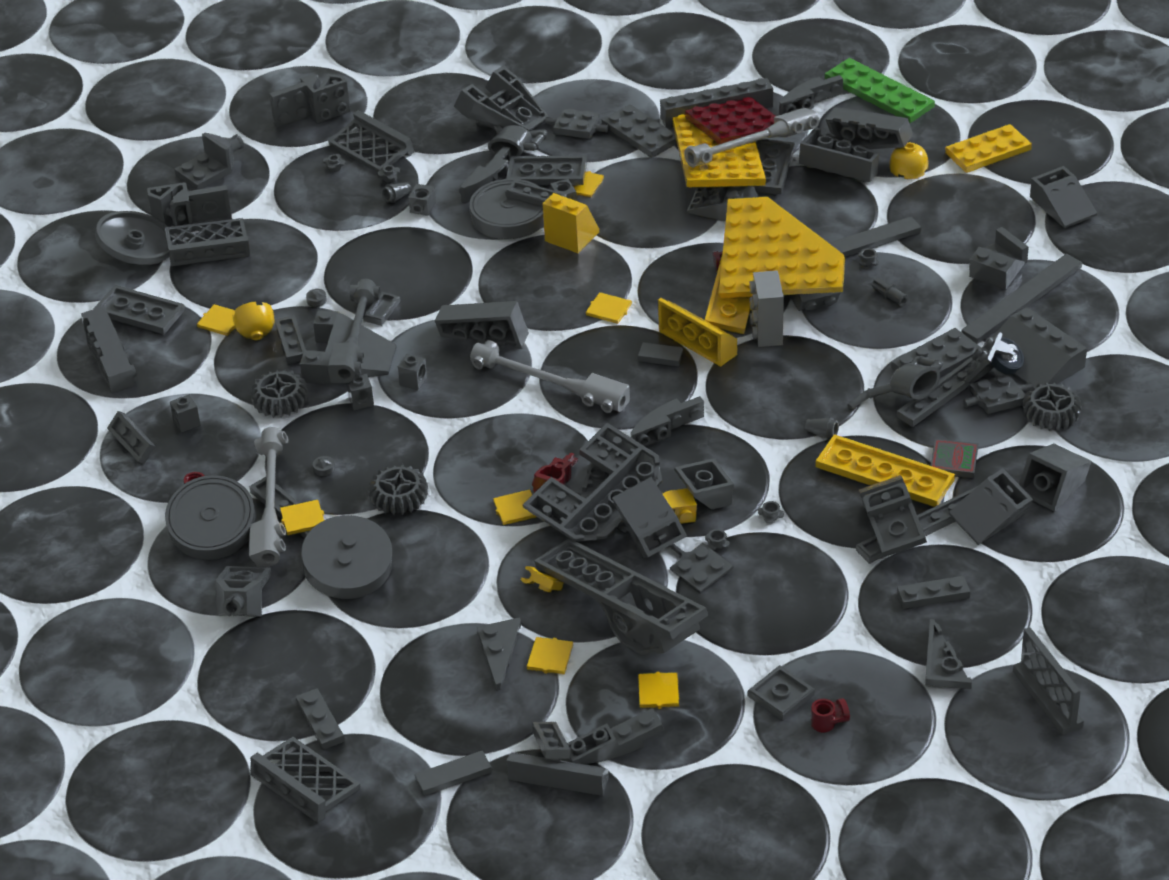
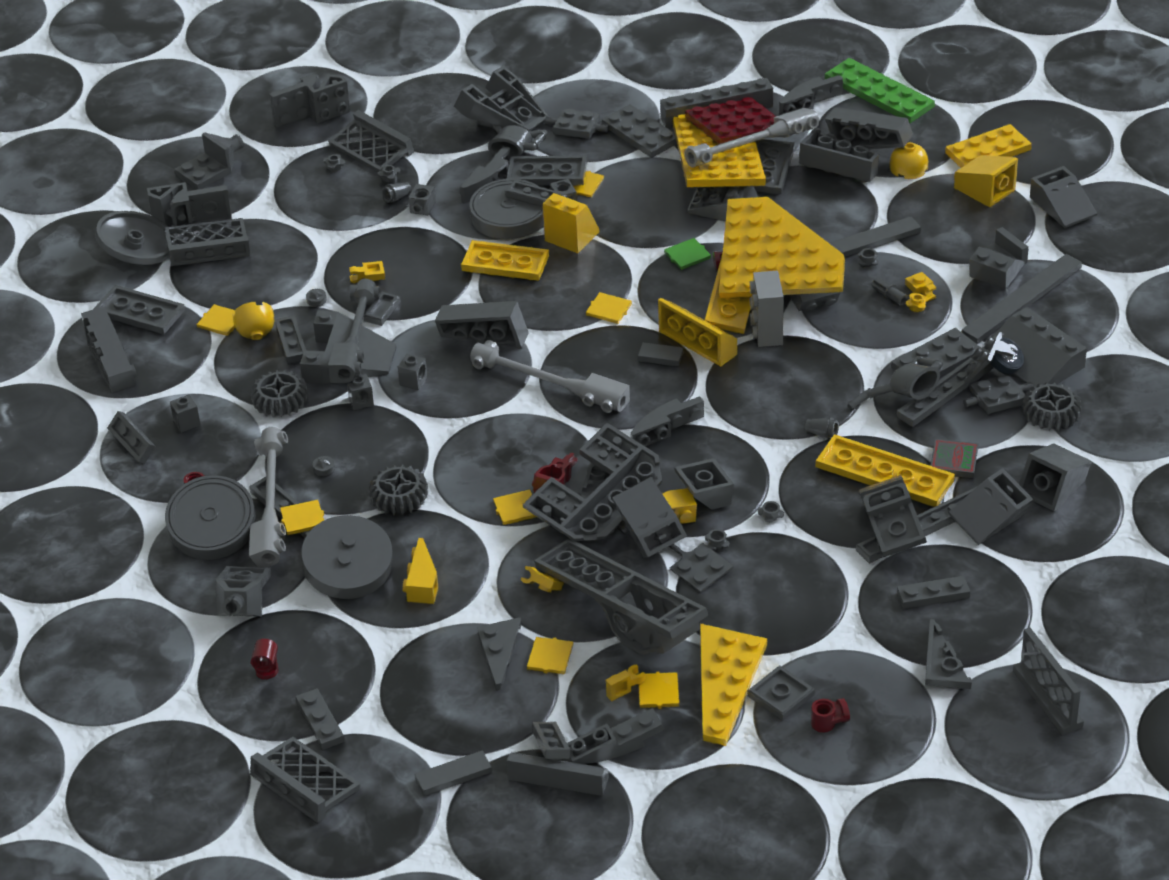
none -> dark red piece [250,638,279,680]
none -> yellow plate [349,261,385,283]
none -> yellow slope [403,538,438,604]
none -> yellow plate [461,240,549,281]
none -> yellow plate [606,665,645,702]
none -> bright green piece [664,238,711,270]
none -> yellow wing [700,624,767,746]
none -> yellow plate [905,272,936,301]
none -> yellow plate [906,293,929,312]
none -> yellow slope [954,155,1018,207]

